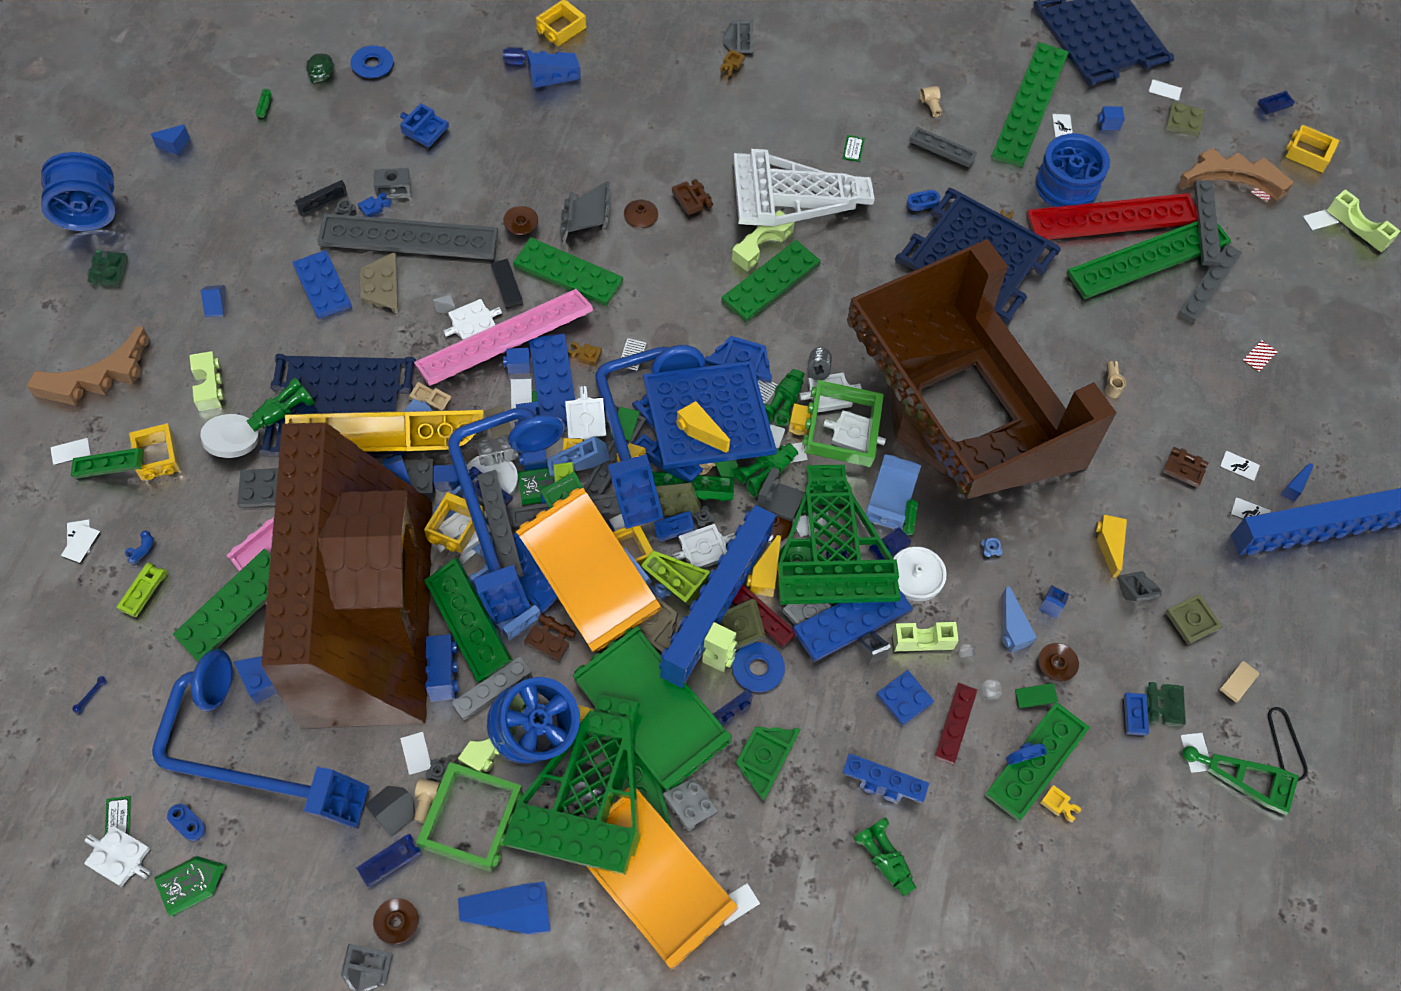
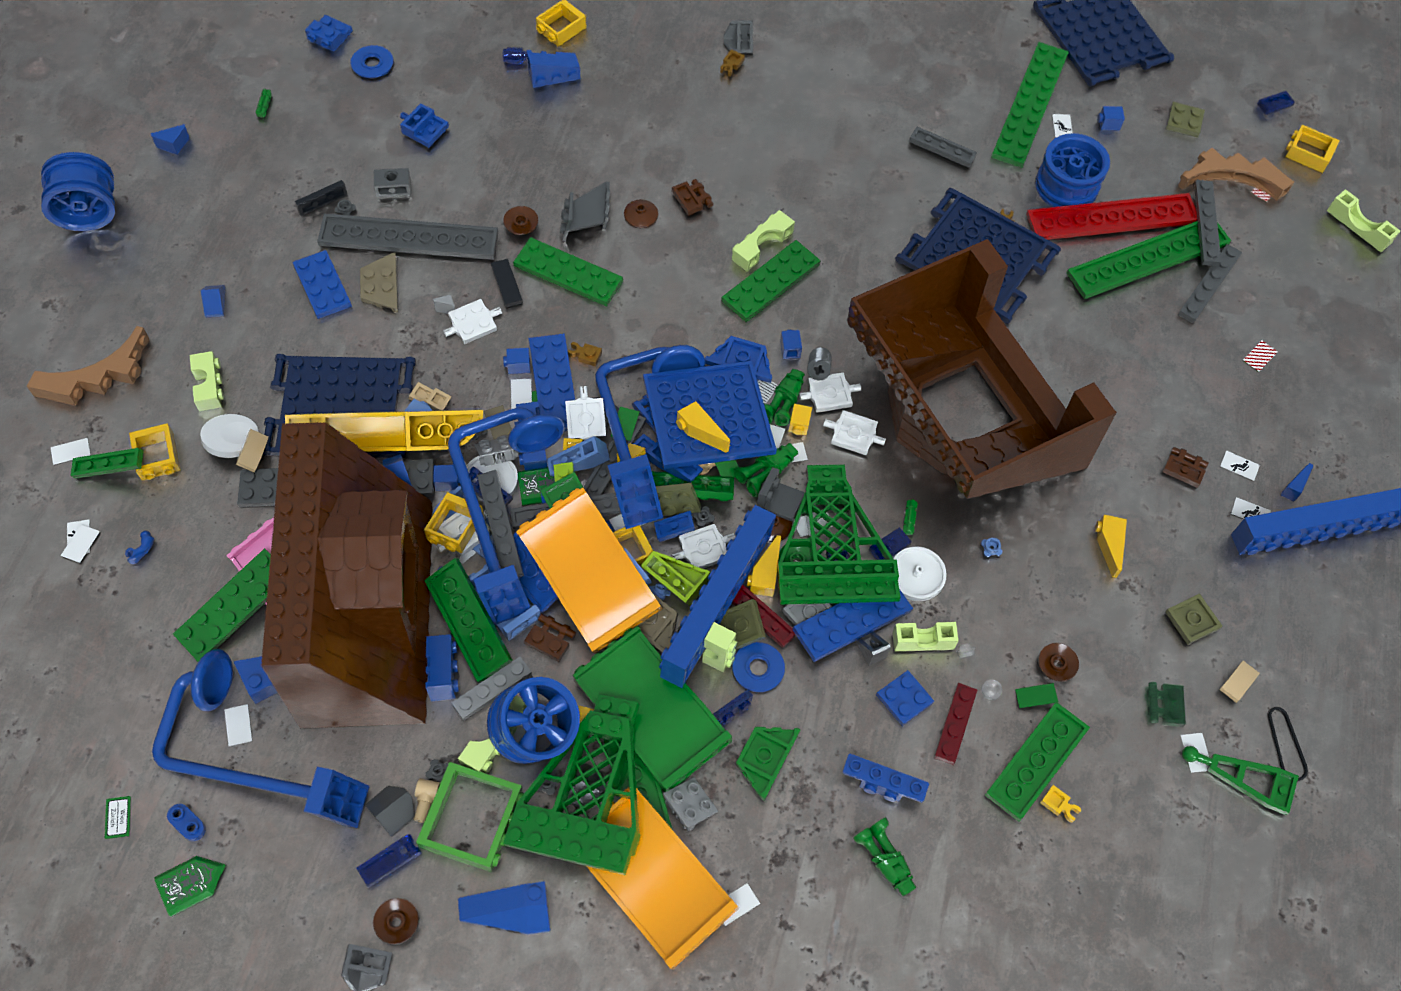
clear blue hinge [72,676,106,713] -> none
white plate [84,826,151,887] -> none
clear green plate [87,251,128,286] -> none
lime plate [116,562,168,618] -> none
green piece [246,377,315,432] -> none
dark green hair [306,53,335,83] -> none
blue plate [358,192,391,217] -> none
white sticker [400,732,431,775] -> none
bright pink plate [414,289,593,386] -> none
white sticker [621,338,646,371] -> none
white wing [733,149,875,226] -> none
bright green window [802,380,884,467] -> none
sticker [842,135,865,162] -> none
medium blue panel [866,454,921,531] -> none
blue plate [907,190,940,211] -> none
tan pin [920,86,942,117] -> none
medium blue slope [1002,586,1037,653] -> none
blue plate [1006,743,1047,765] -> none
blue slope [1039,585,1069,619] -> none
tan pin [1105,361,1126,398] -> none
dark grey slope [1118,571,1162,601] -> none
blue plate [1124,693,1149,736] -> none
white sticker [1149,79,1182,100] -> none
white sticker [1303,209,1339,230] -> none
none -> white sticker [225,704,252,746]
none -> tan slope [236,429,268,472]
none -> blue plate [305,15,353,52]
none -> blue brick [780,330,802,359]

